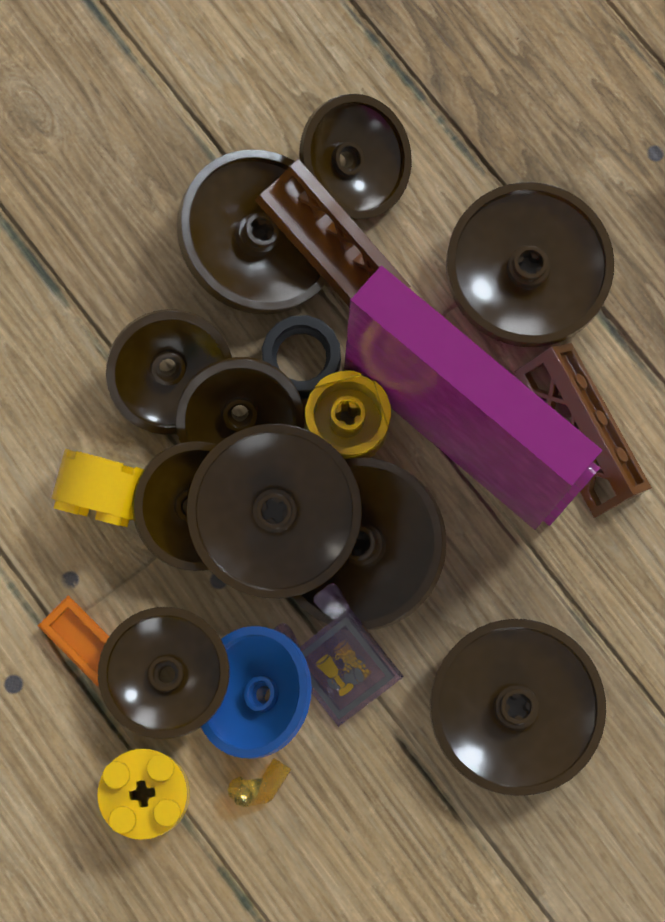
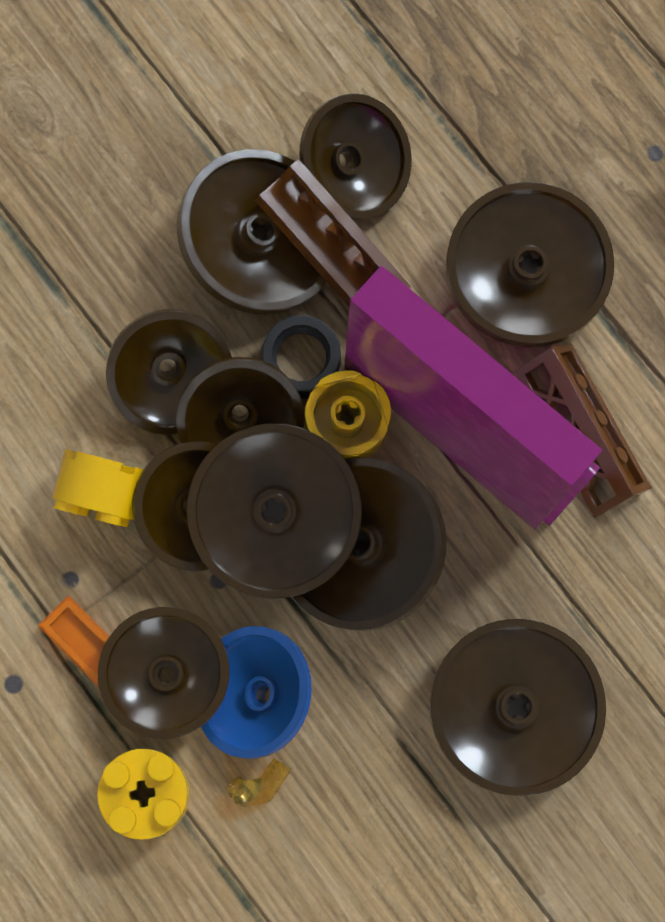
flag [274,583,404,727] -> none

